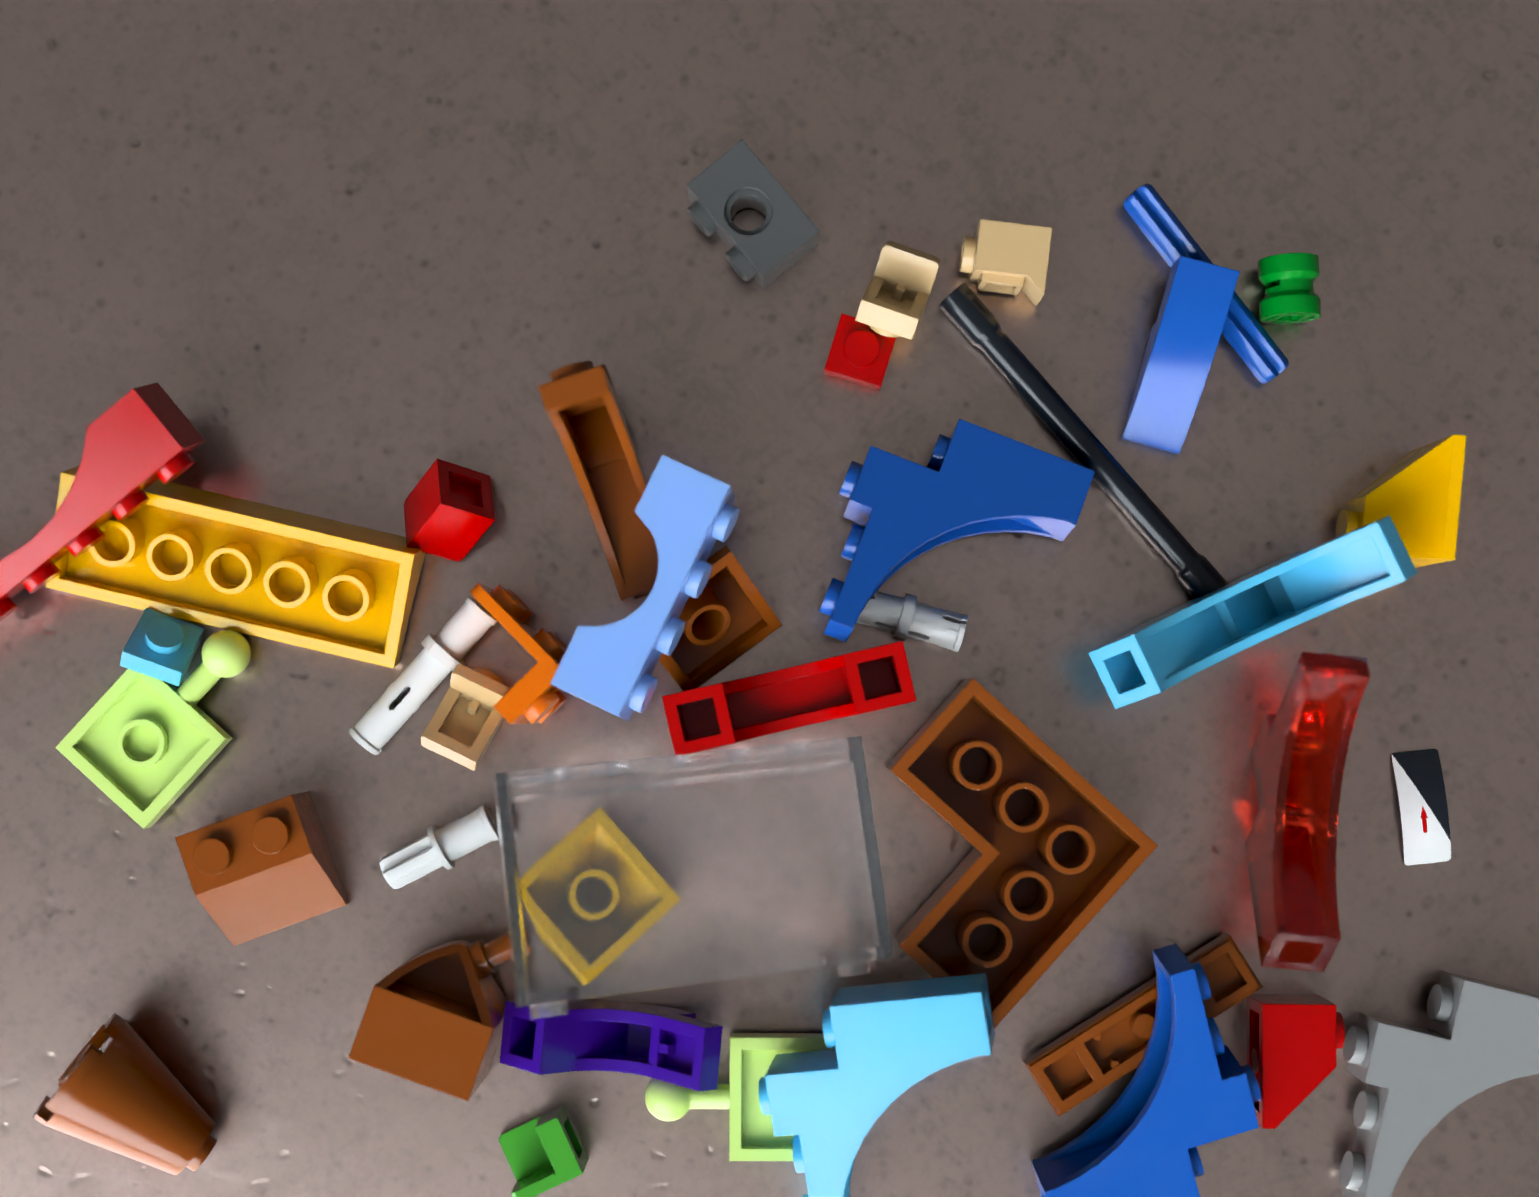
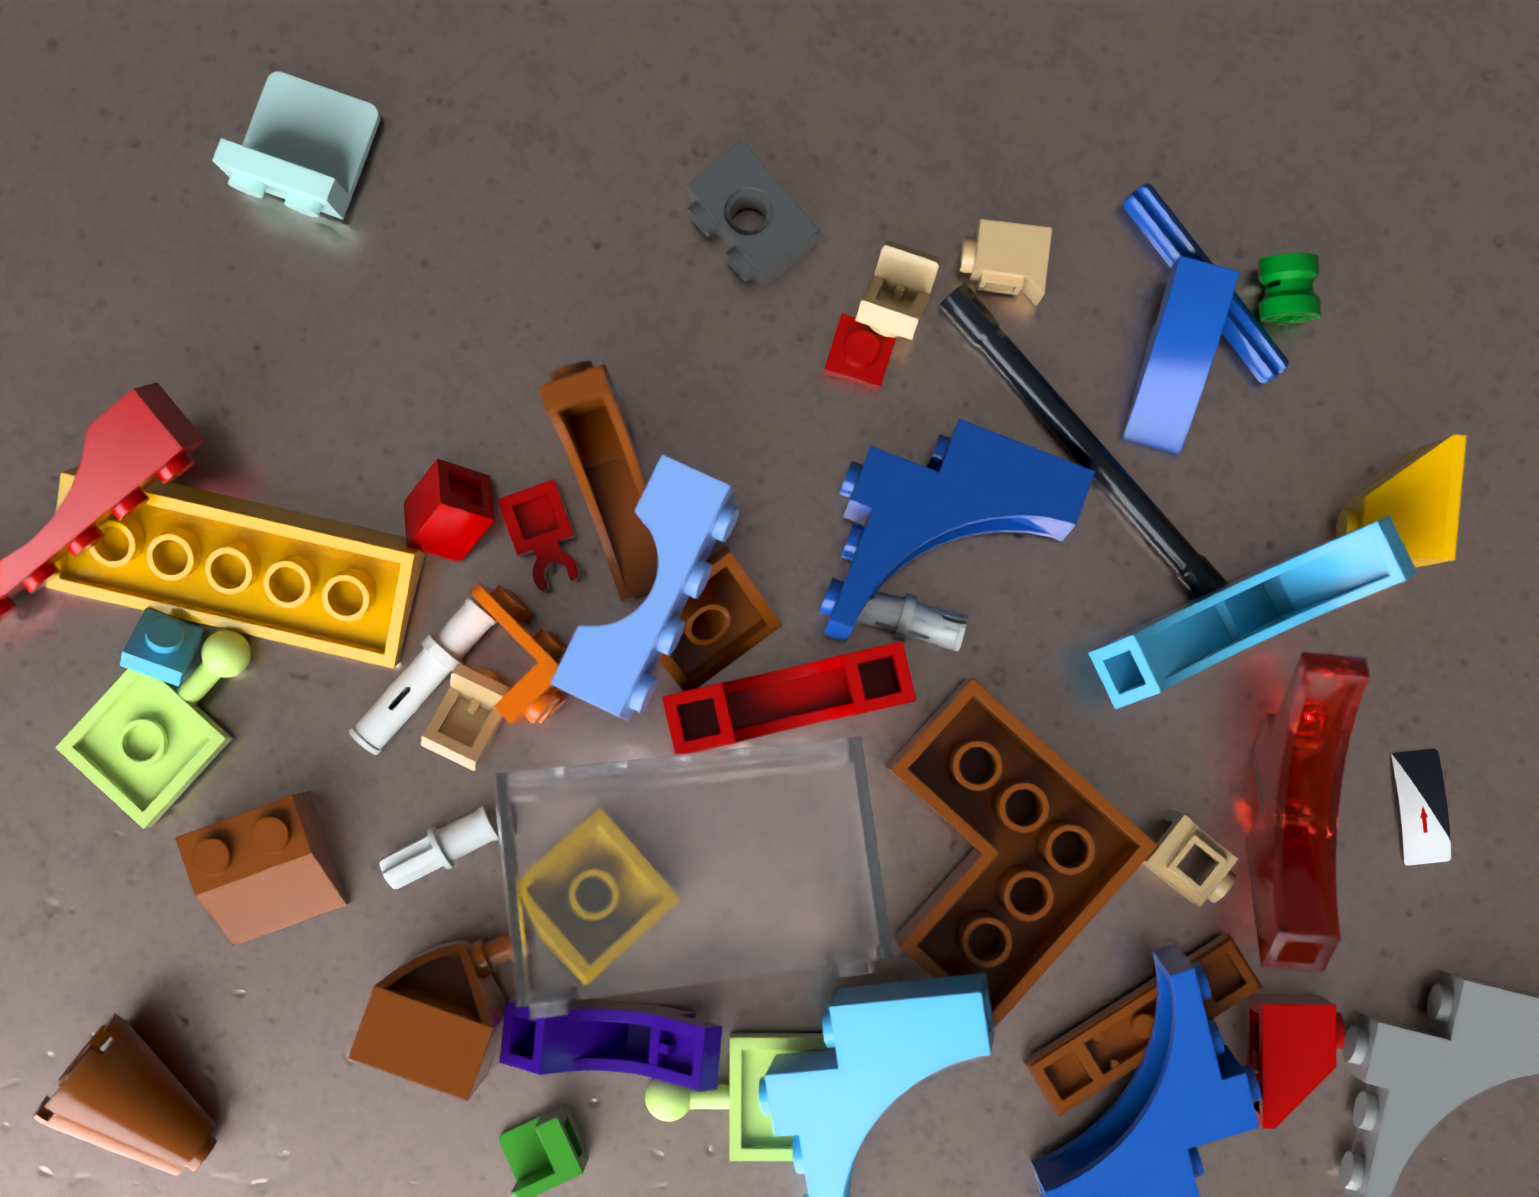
none -> light aqua bracket [212,71,381,219]
none -> red plate [497,479,580,593]
none -> tan window [1142,810,1239,907]

